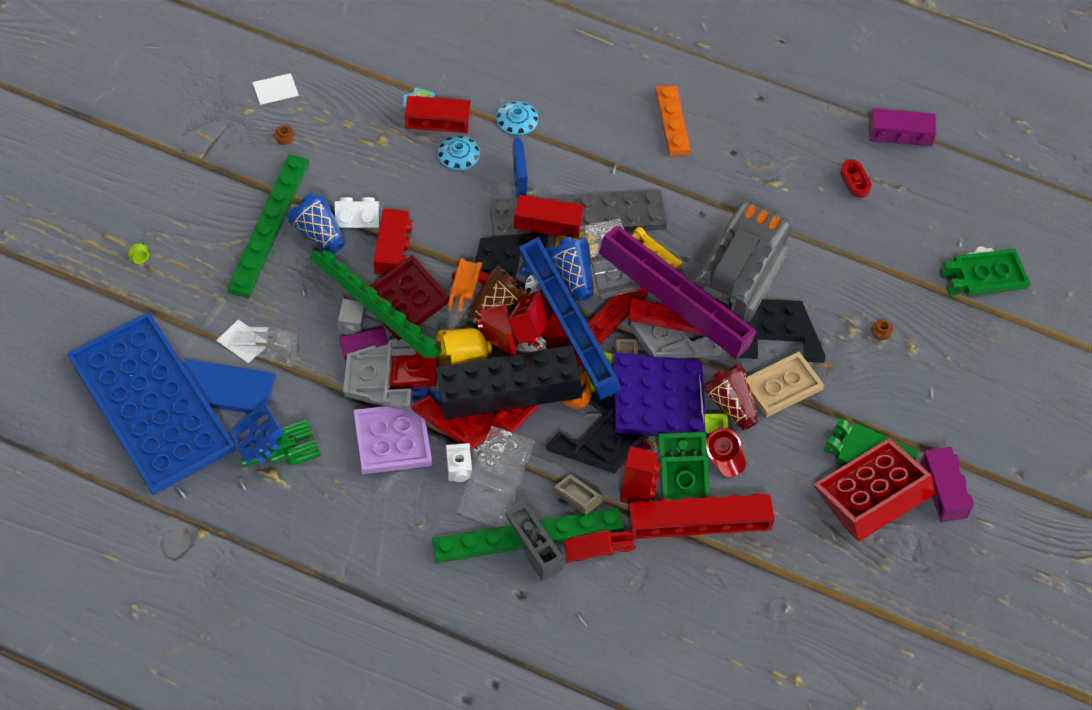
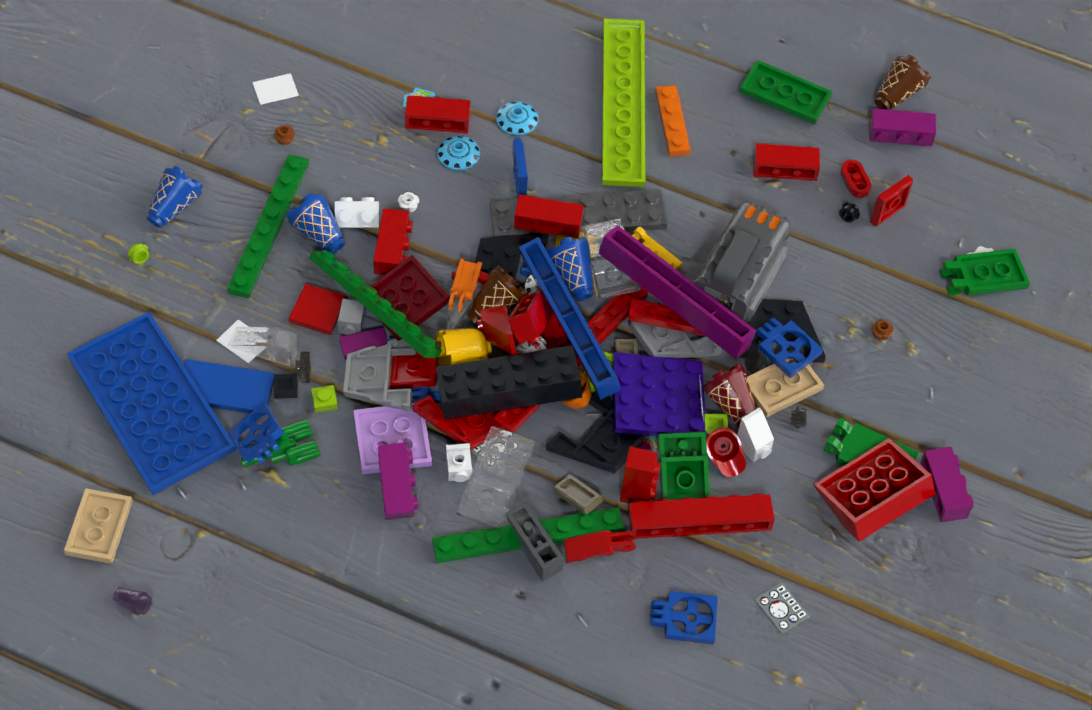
none -> tan plate [64,488,133,564]
none -> clear purple cone [113,587,152,615]
none -> blue cone [147,166,203,228]
none -> black plate [274,374,298,399]
none -> red tile [289,283,347,335]
none -> clear smoke plate [296,352,311,383]
none -> lime plate [311,385,338,413]
none -> magenta brick [378,442,418,520]
none -> white plate [398,192,419,212]
none -> lime plate [602,18,645,187]
none -> blue piece [650,591,718,644]
none -> white slope [738,408,774,462]
none -> green plate [739,60,833,125]
none -> clear smoke plate [745,352,767,374]
none -> red brick [753,143,820,181]
none -> sticker [755,582,810,634]
none -> blue piece [756,318,823,378]
none -> clear smoke plate [791,406,807,429]
none -> black plate [839,202,860,223]
none -> red tile [870,175,913,227]
none -> reddish brown cone [875,55,931,110]

